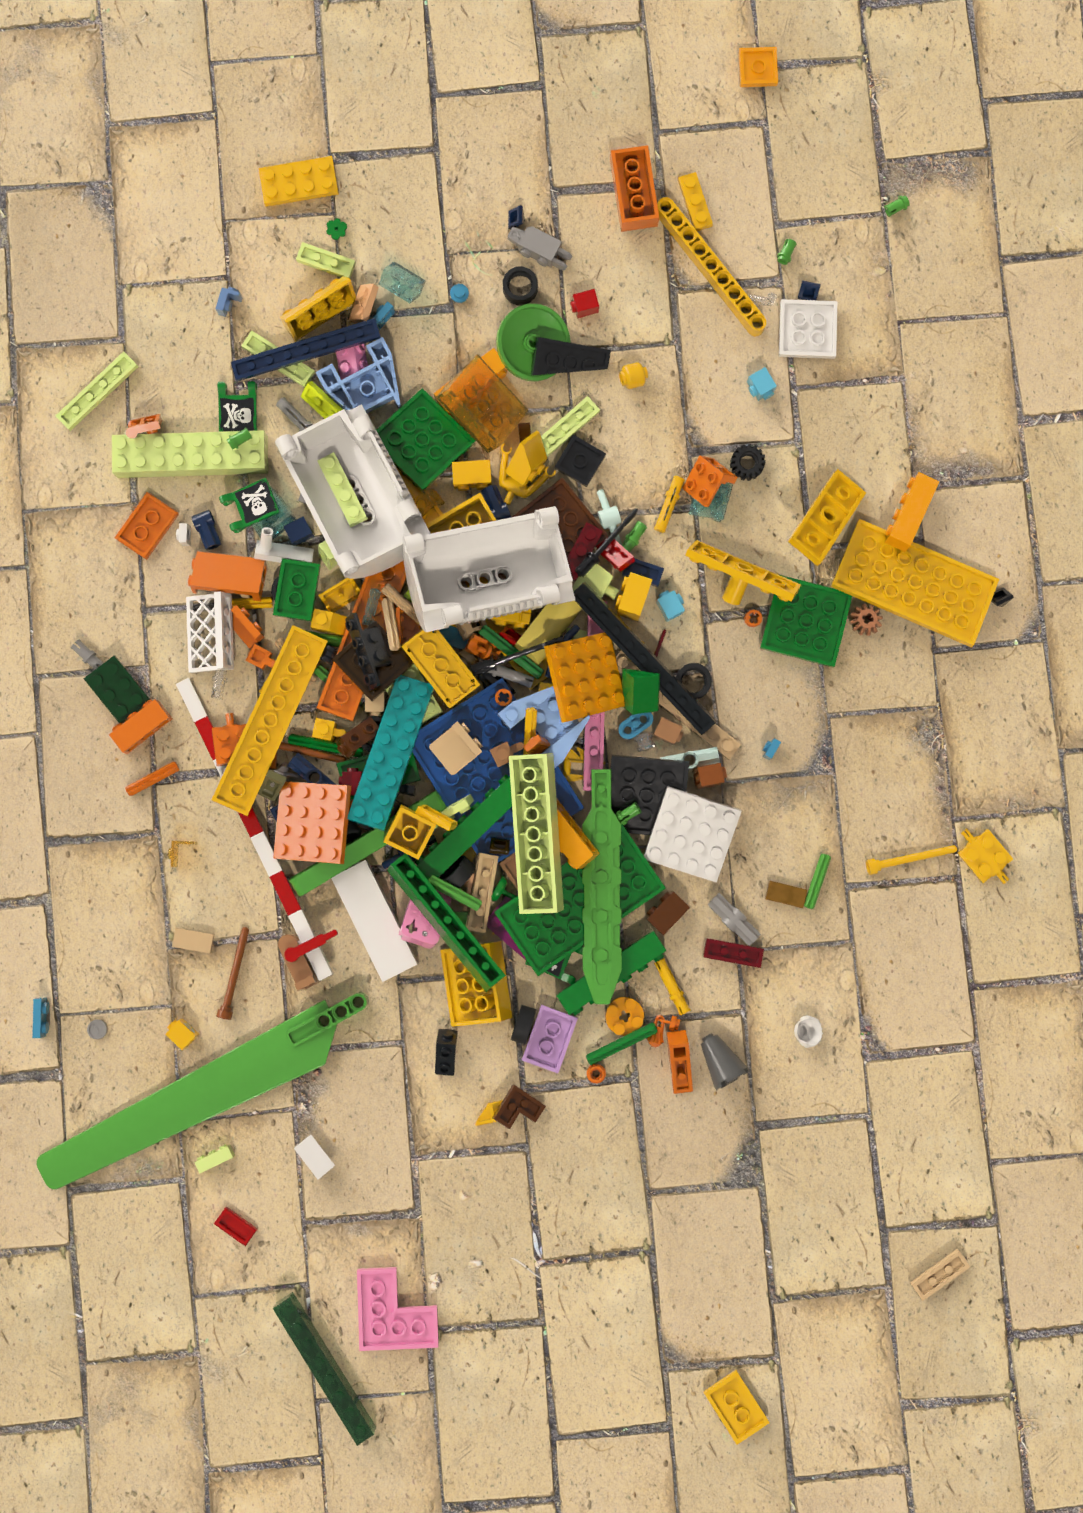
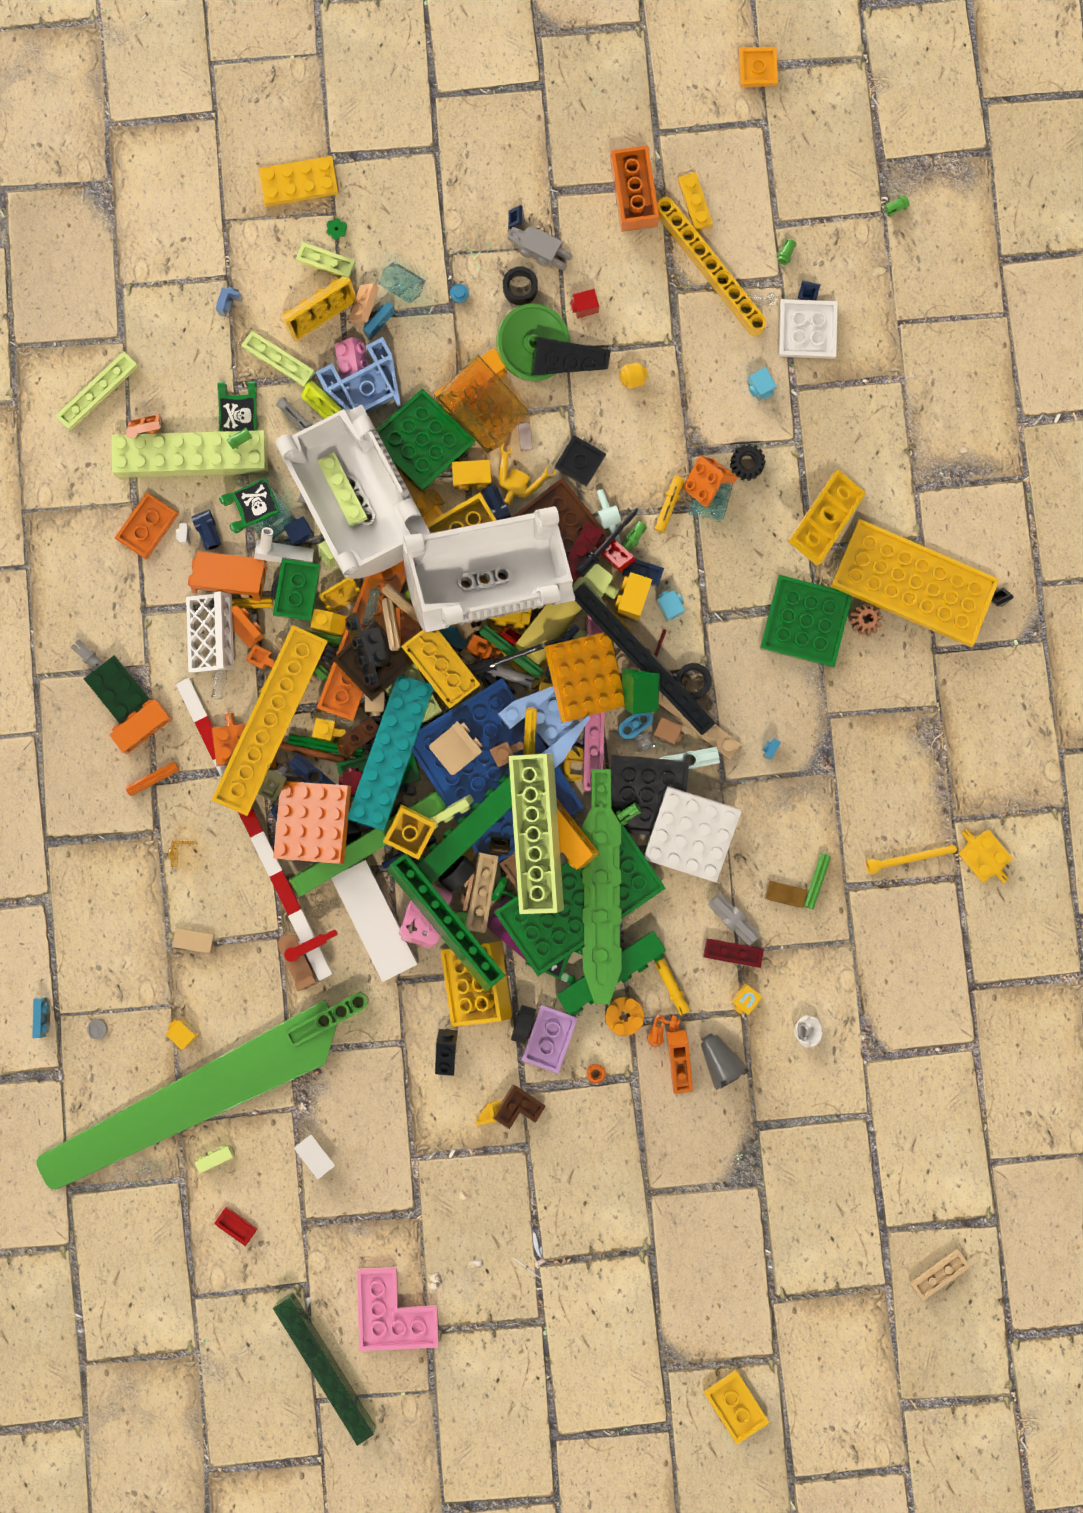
dark orange piece [216,927,249,1020] -> none
dark blue plate [231,318,381,382] -> none
yellow tile [415,804,458,831] -> none
bright green axle [428,875,482,911] -> none
orange bush [495,689,512,706] -> none
yellow slope [505,430,547,486] -> none
orange plate [523,735,550,754] -> none
yellowish green plate [541,396,600,457] -> none
green axle [586,1023,658,1065] -> none
reddish brown brick [646,891,690,936] -> none
yellow plate [685,540,801,605] -> none
dark orange brick [692,763,727,790] -> none
orange bush [744,610,763,627] -> none
light orange brick [885,472,939,552] -> none
none -> yellow brick [731,984,762,1015]

